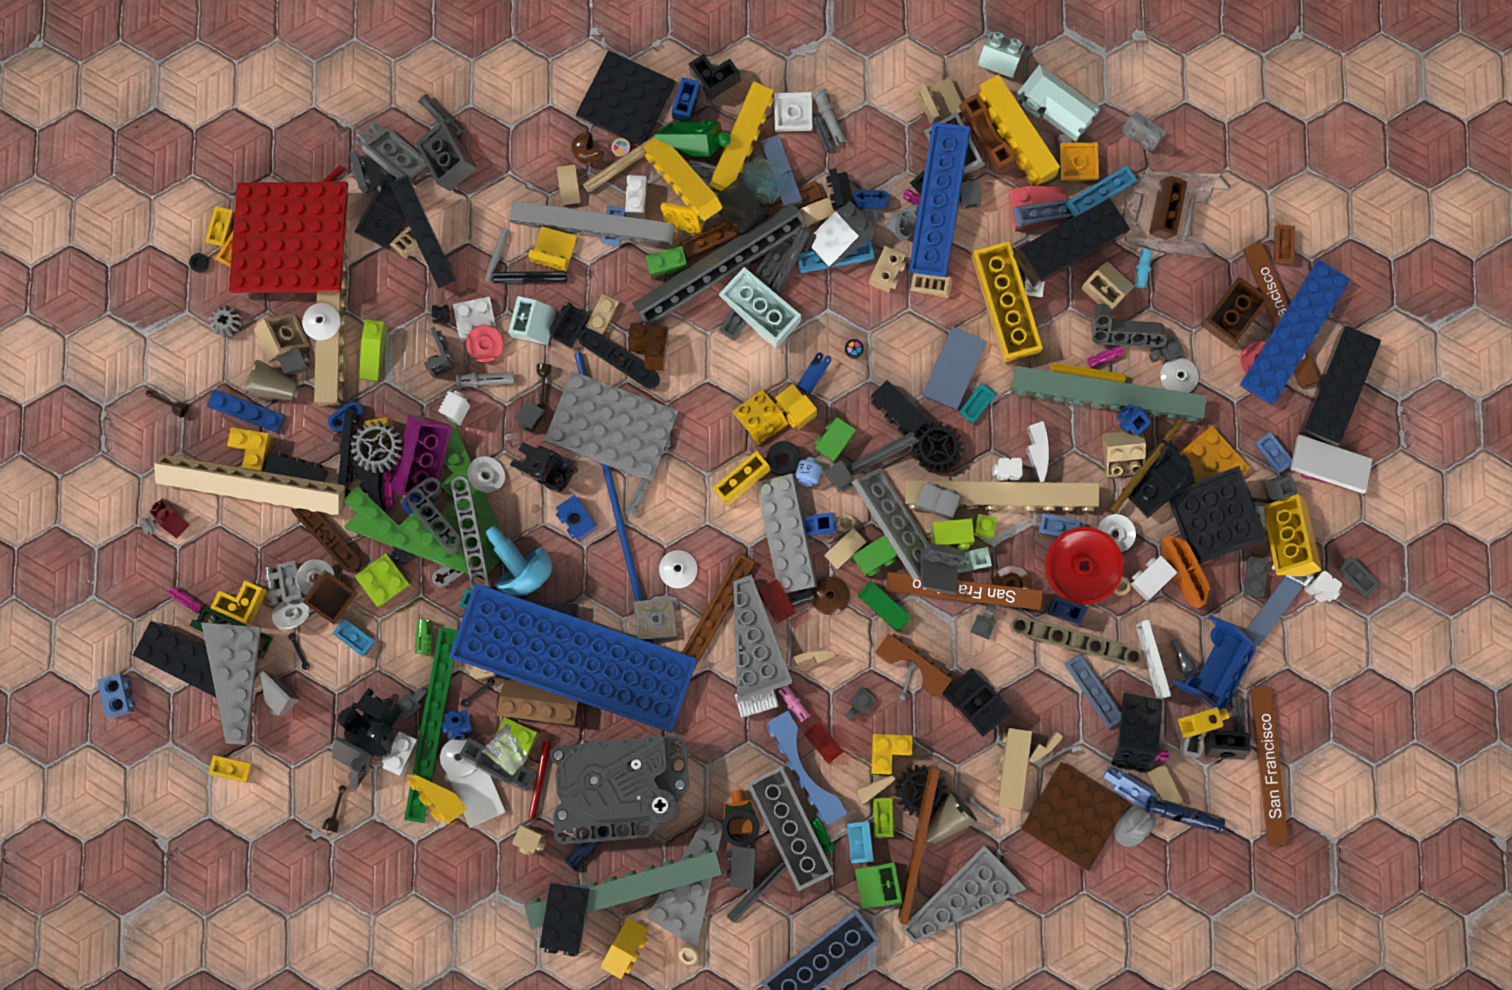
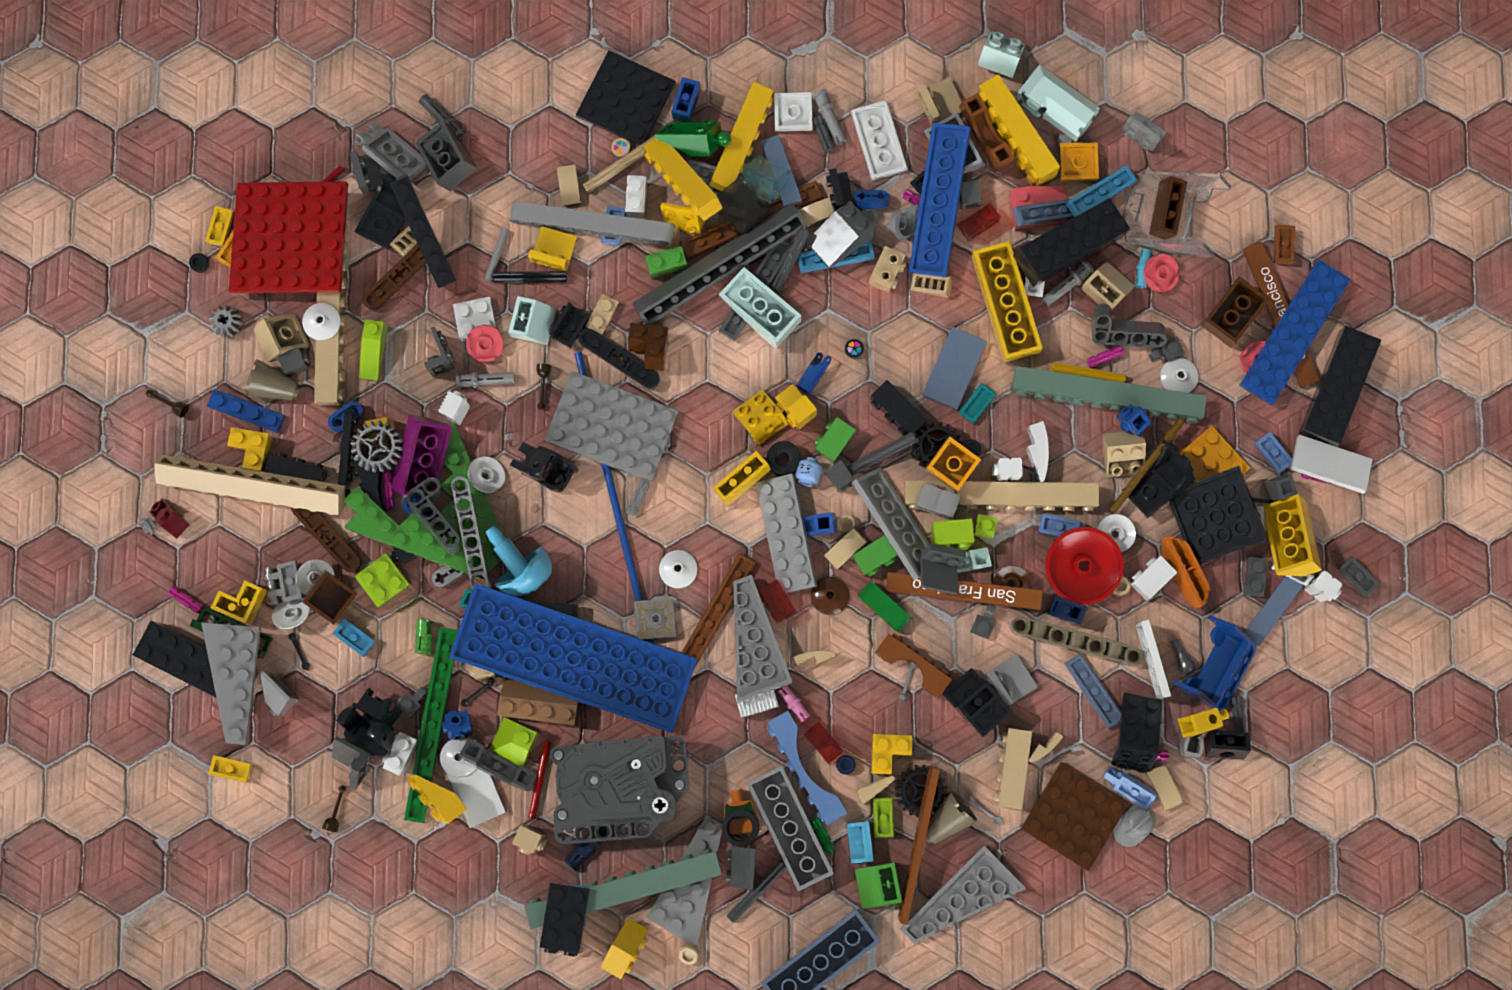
medium blue brick [97,674,135,718] -> none
black wheel [432,304,450,324] -> none
clear slope [482,723,528,775] -> none
dark grey brick [515,400,546,432] -> none
blue brick [556,495,598,541] -> none
reddish brown helmet [571,131,604,164] -> none
black brick [688,54,741,100] -> none
black pin [788,589,814,608] -> none
dark grey plate [845,687,876,721] -> none
dark blue piece [1145,796,1225,834] -> none
dark orange tile [1250,687,1289,846] -> none
none -> reddish brown piece [363,244,427,310]
none -> dark blue plate [836,755,856,774]
none -> white tile [850,100,908,181]
none -> light orange brick [925,437,981,491]
none -> clear red hinge [957,203,1001,242]
none -> black tile [962,439,981,457]
none -> light grey bracket [984,655,1037,706]
none -> light grey pin [1042,260,1095,307]
none -> coral tile [1144,254,1179,292]

